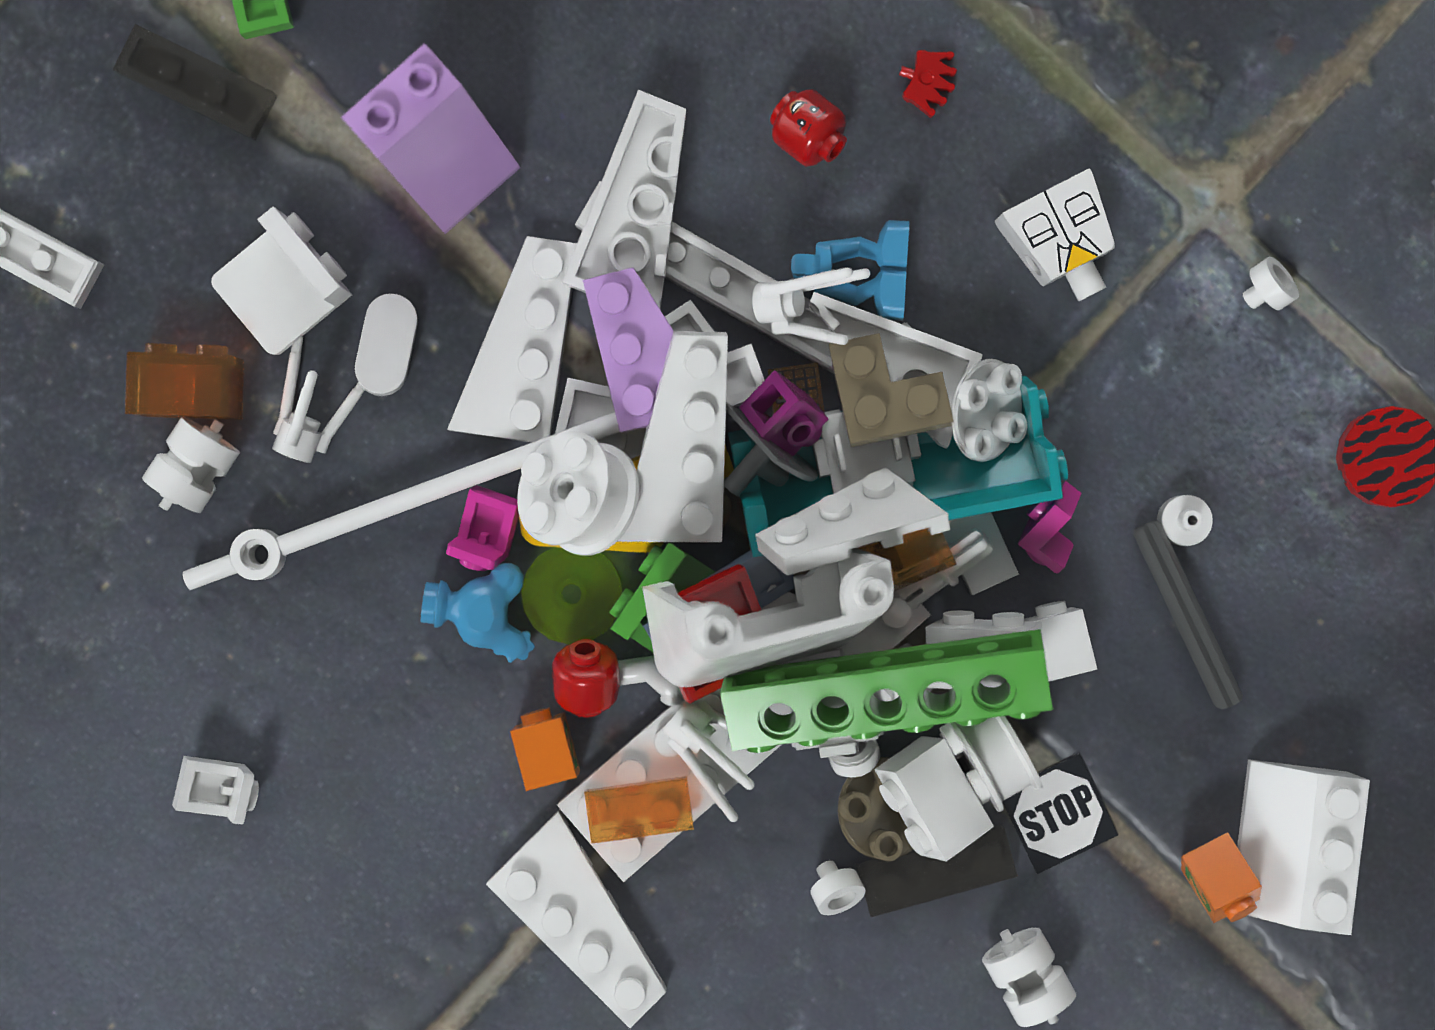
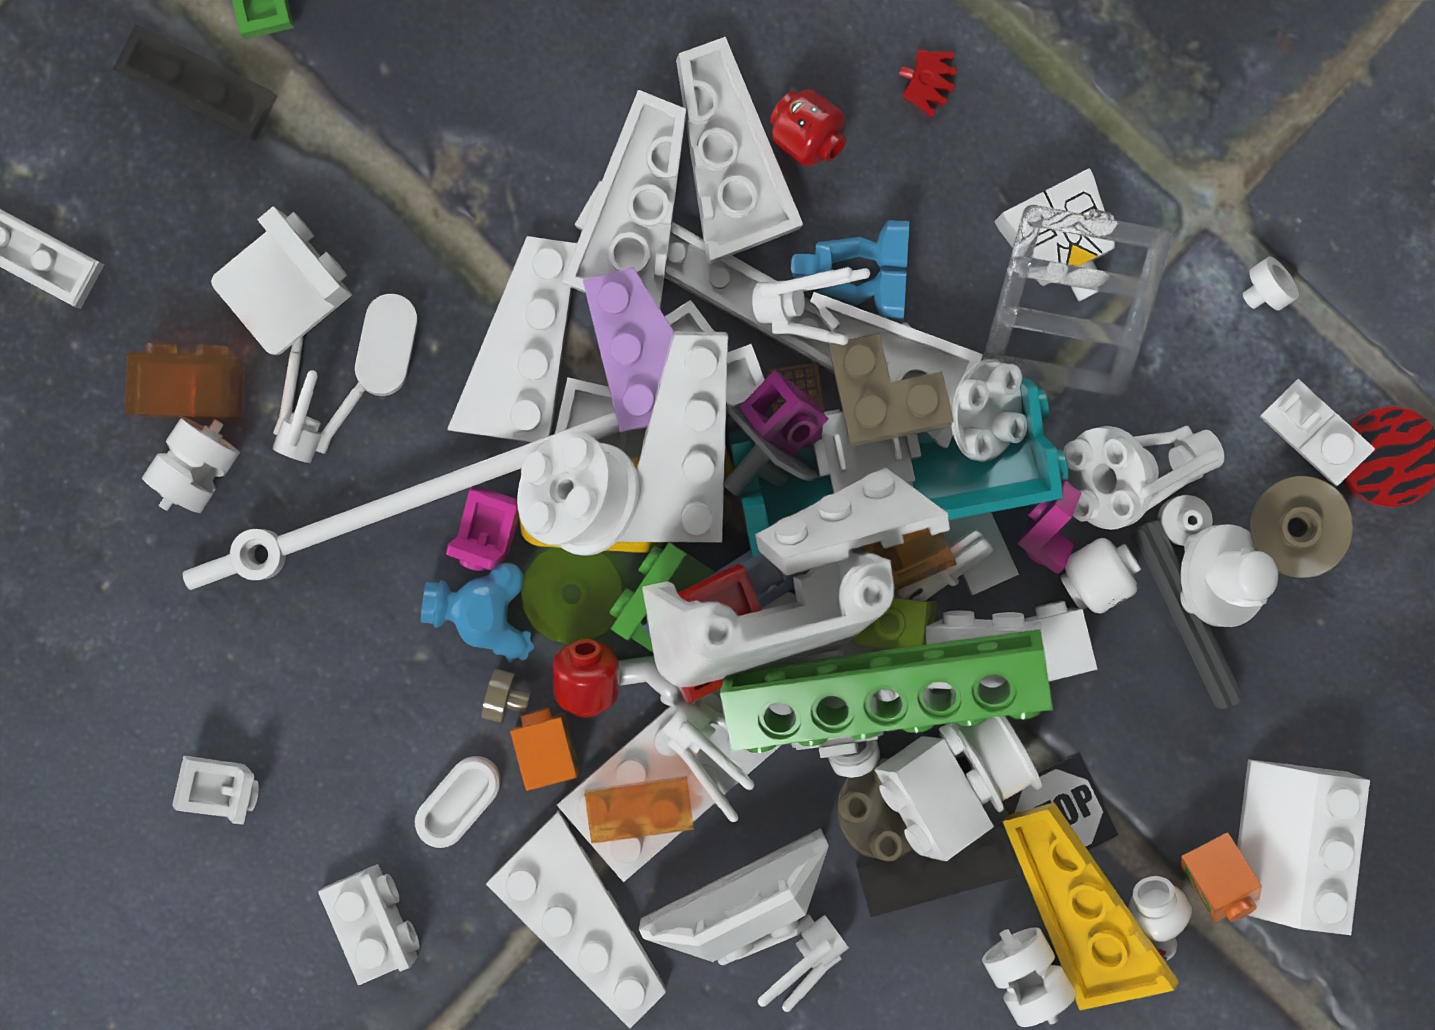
lavender slope [341,43,520,234] -> none
white tile [811,860,866,915] -> none
none -> white bracket [318,864,420,986]
none -> white tile [415,756,501,848]
none -> dark tan tile [481,668,531,723]
none -> white wedge [639,828,829,962]
none -> white wing [676,37,803,265]
none -> white plant [718,914,849,1012]
none -> lime bracket [853,598,937,650]
none -> clear bar [983,205,1173,396]
none -> yellow wing [1003,803,1179,1010]
none -> white head [1060,538,1141,614]
none -> white plate [1063,426,1159,530]
none -> white animal [1128,876,1192,961]
none -> white plant [1134,426,1224,511]
none -> white plate [1180,524,1278,627]
none -> dark tan dish [1250,476,1353,578]
none -> white plate [1260,379,1375,487]

